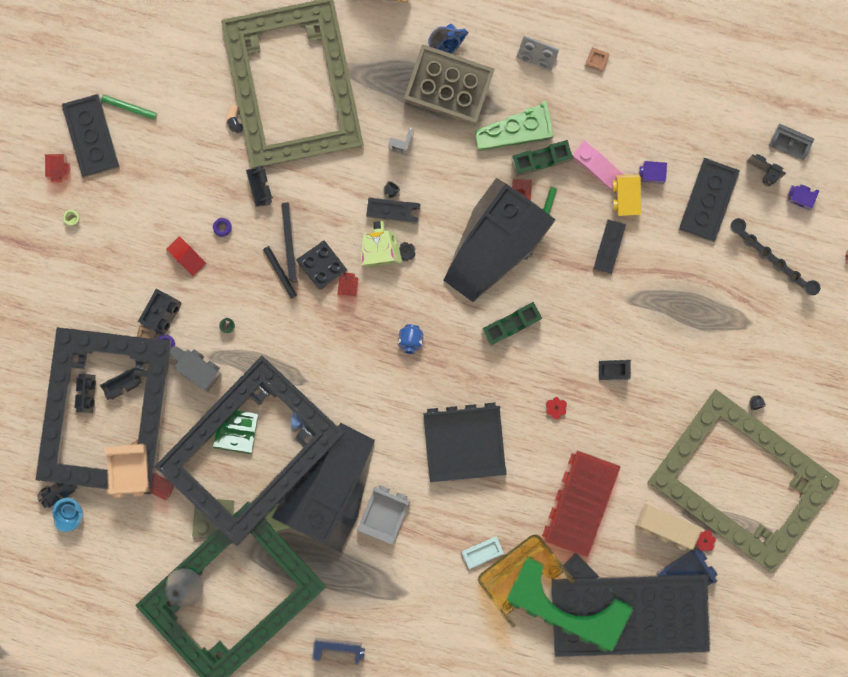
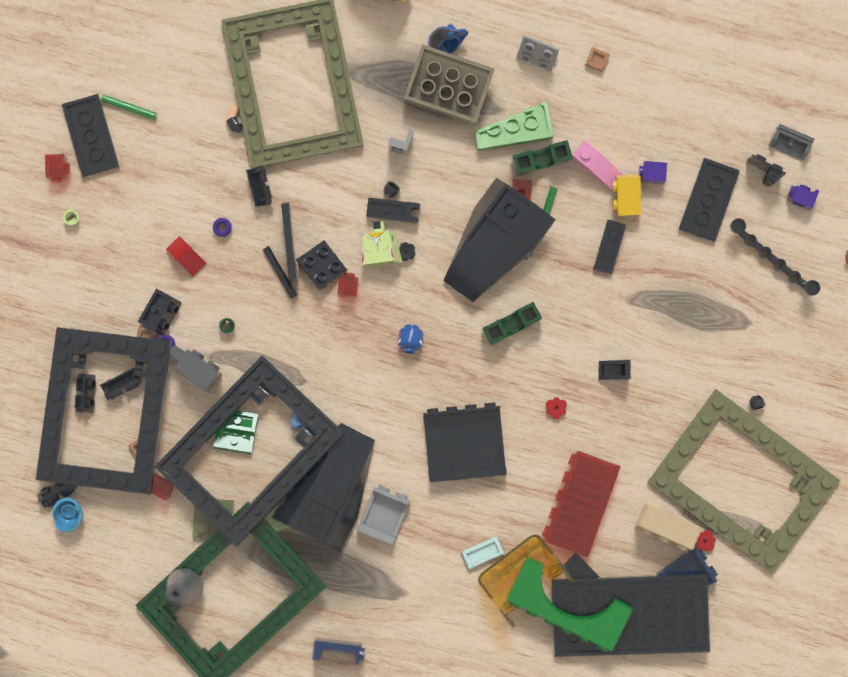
light nougat panel [105,444,149,498] -> none

